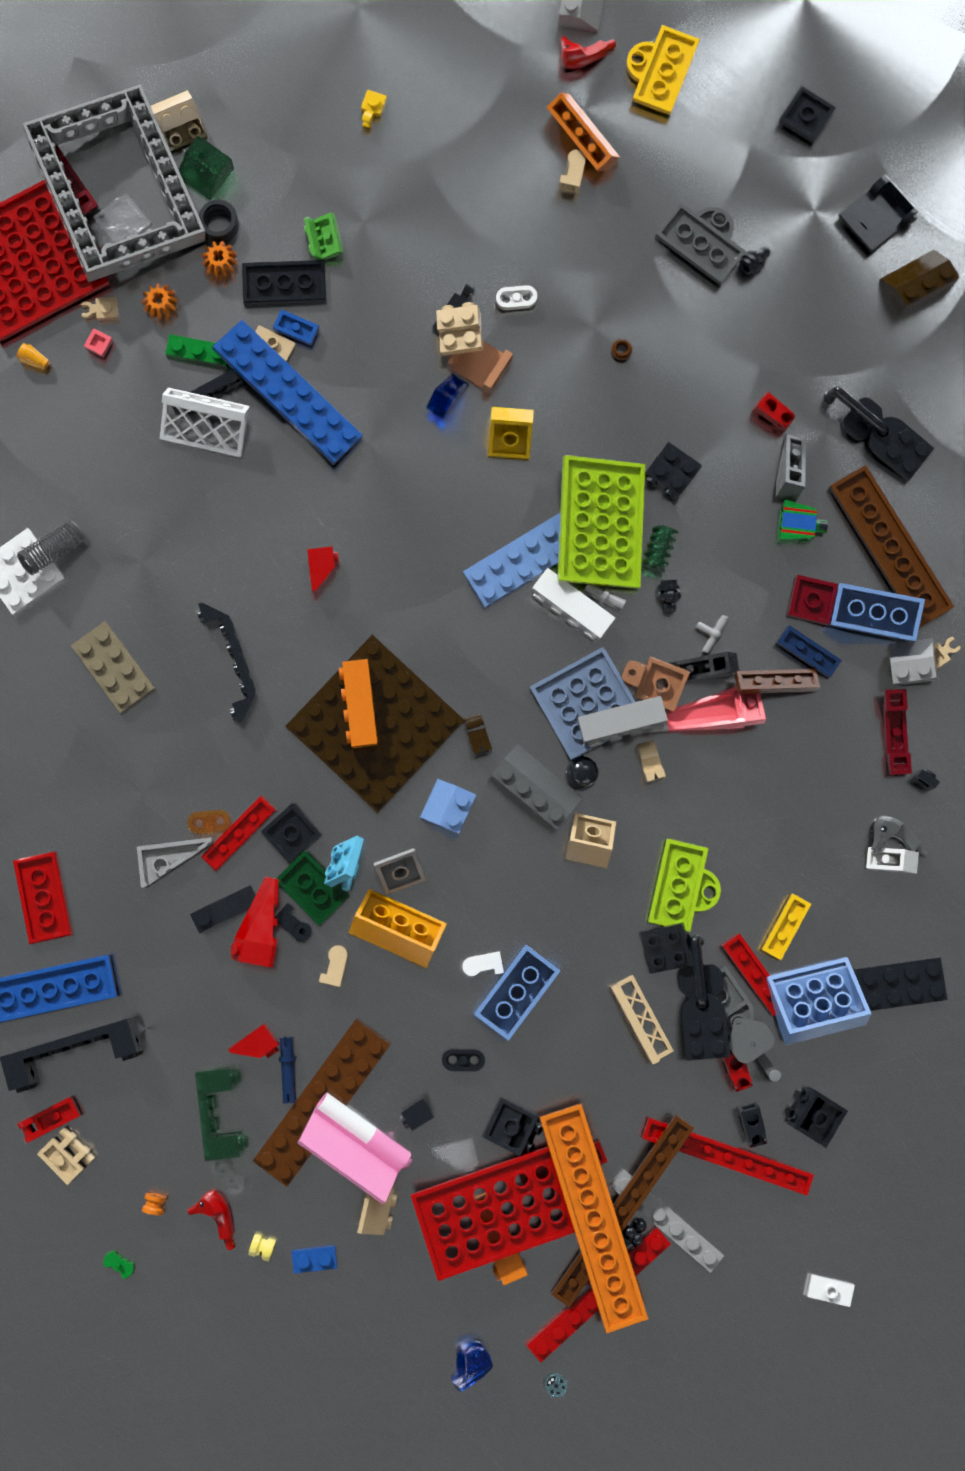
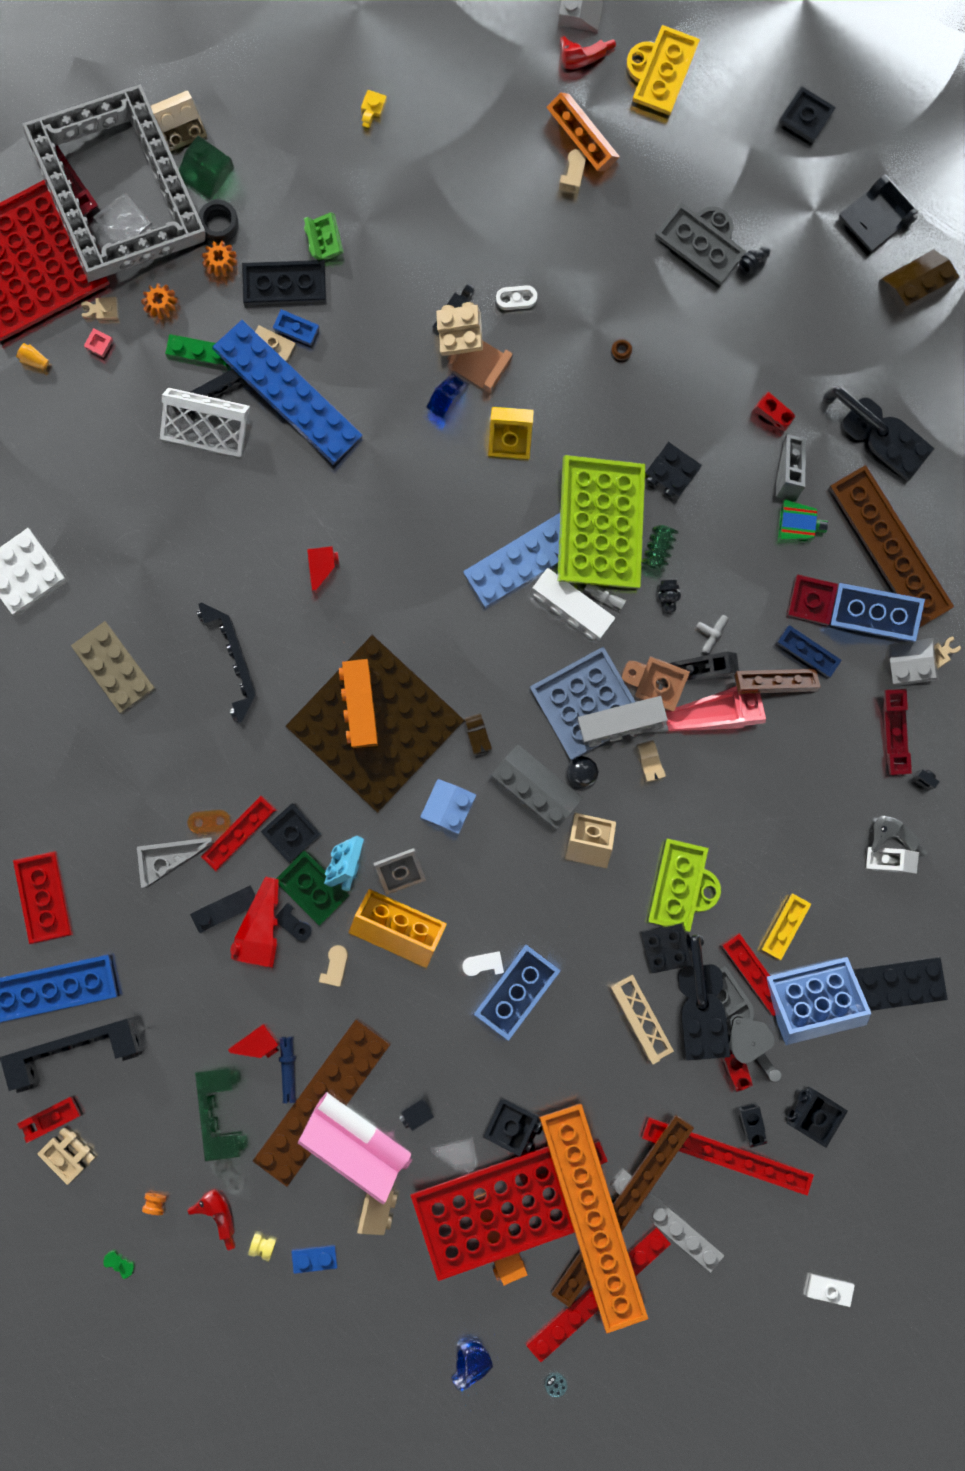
dark grey piece [17,520,85,576] -> none
black plate [442,1049,485,1071] -> none
black piece [622,1219,647,1252] -> none

